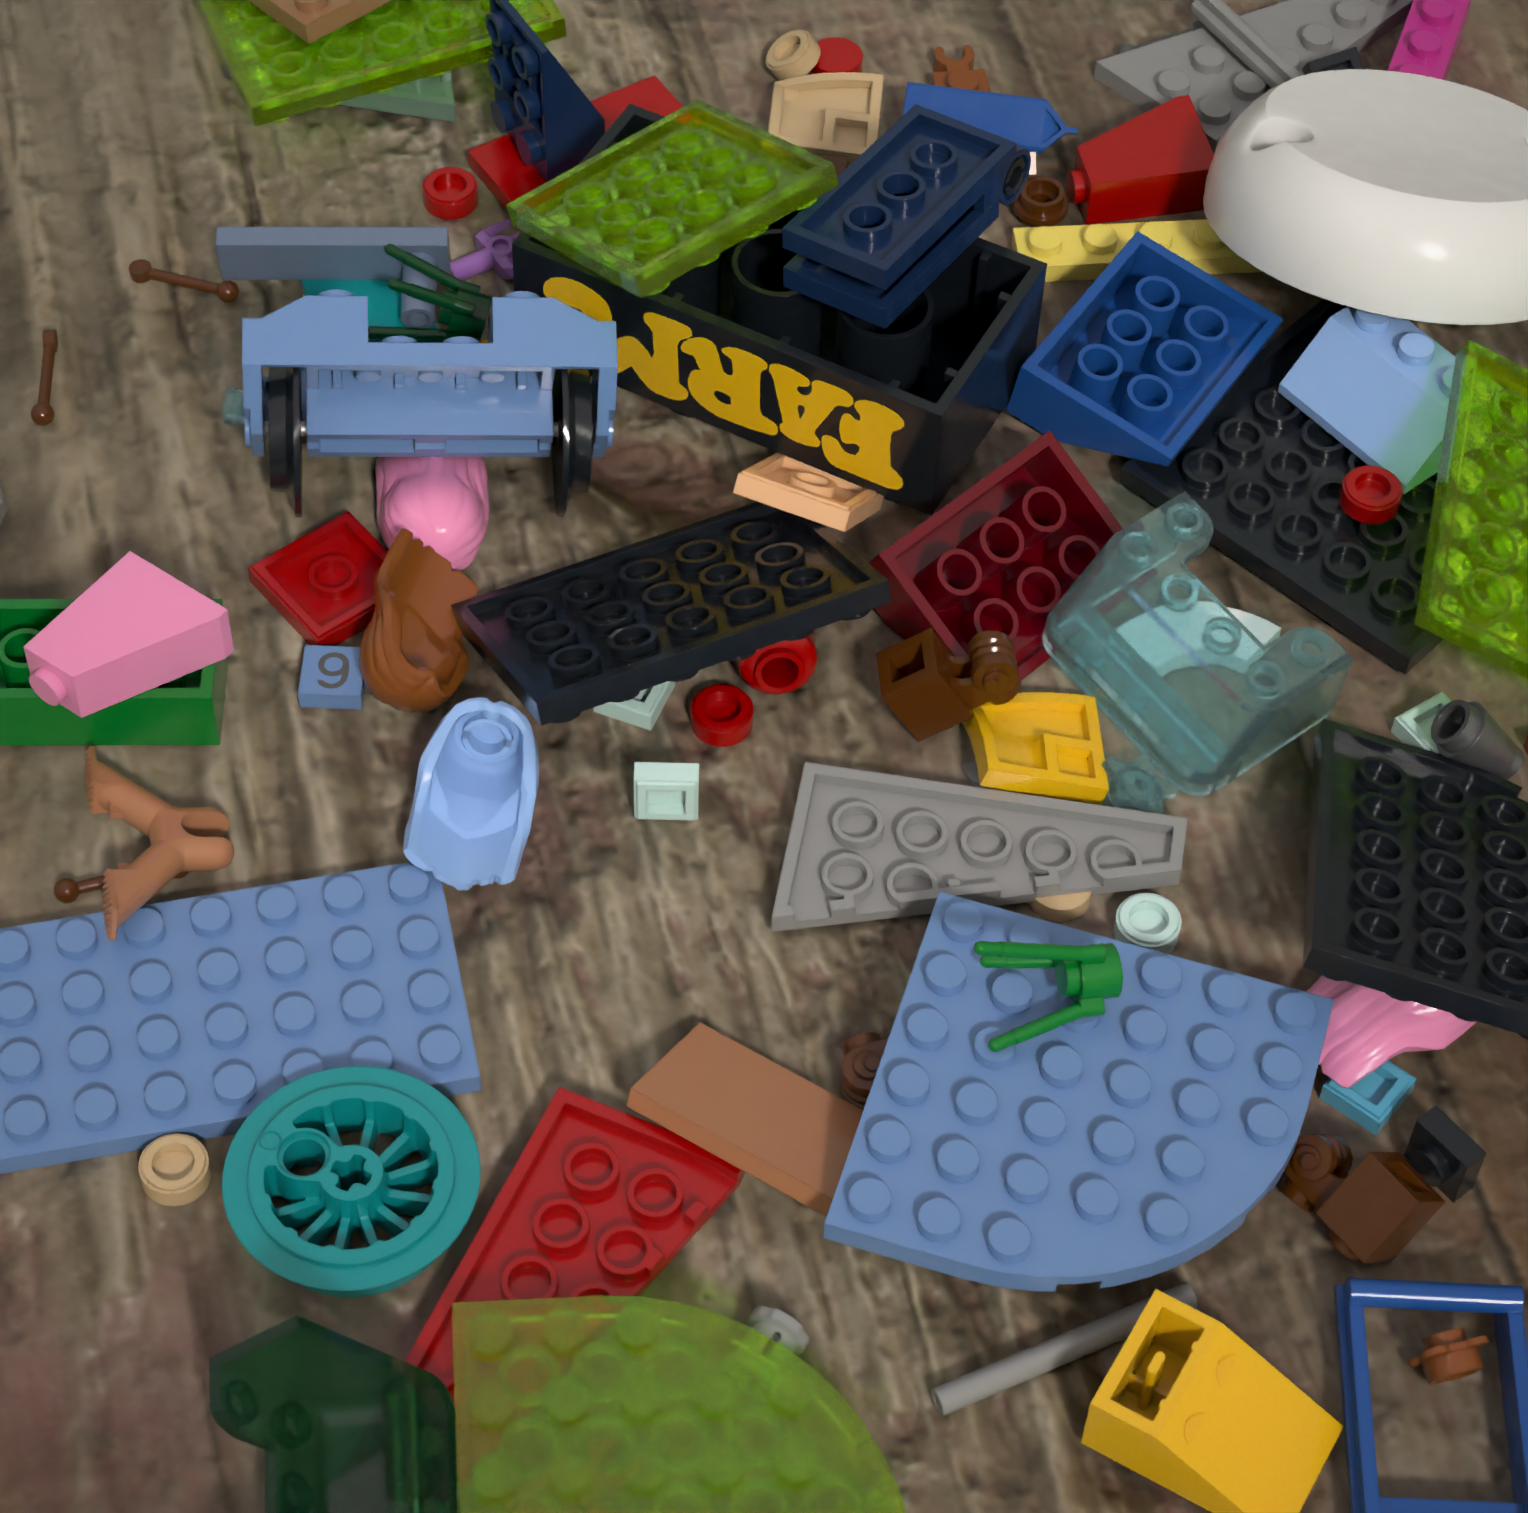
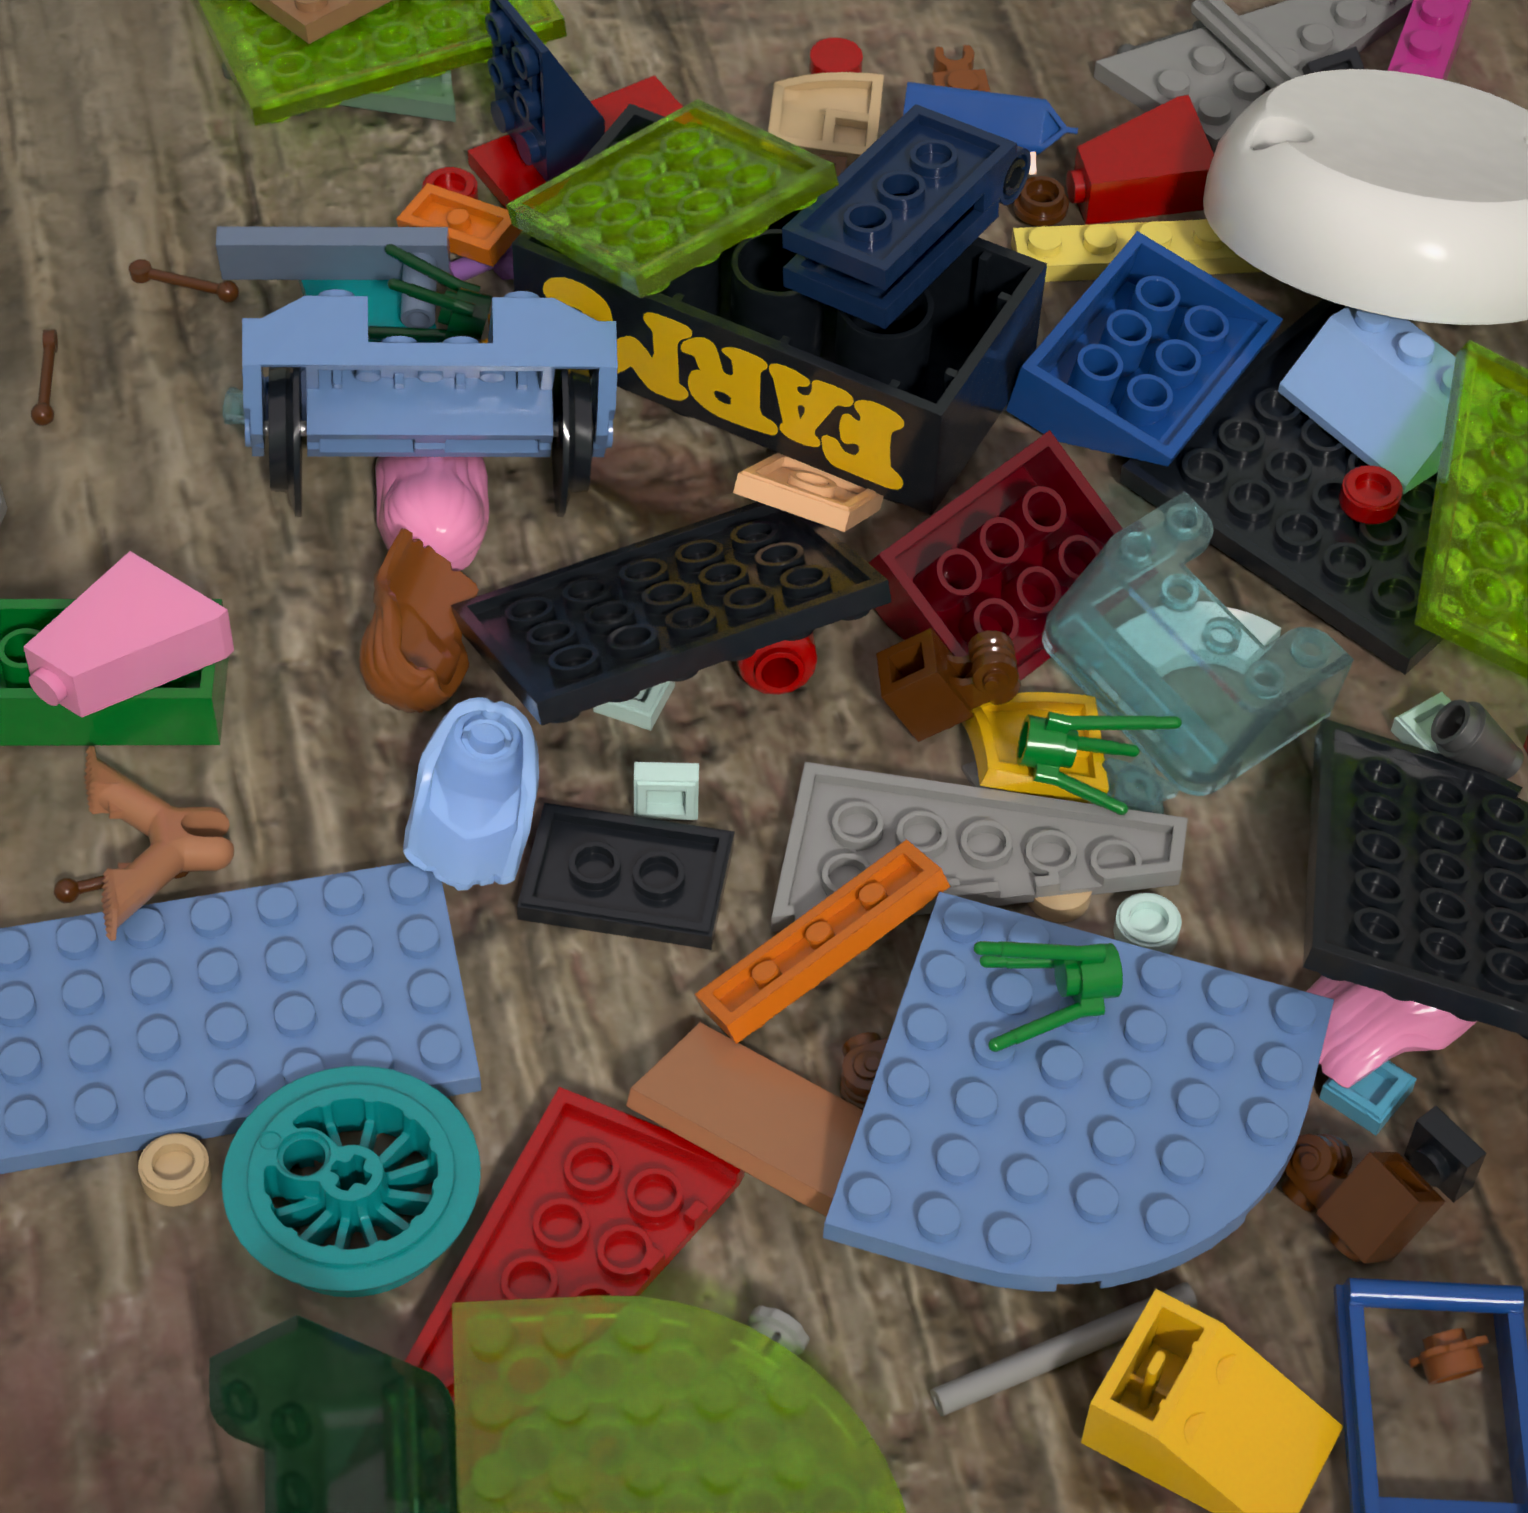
red tile [248,511,388,646] -> none
medium blue tile [298,645,365,710] -> none
red tile [690,684,753,747] -> none
tan tile [766,30,821,81] -> none
none -> orange plate [396,183,524,267]
none -> black tile [517,802,735,950]
none -> orange plate [695,839,950,1044]
none -> green plant [1017,712,1182,815]

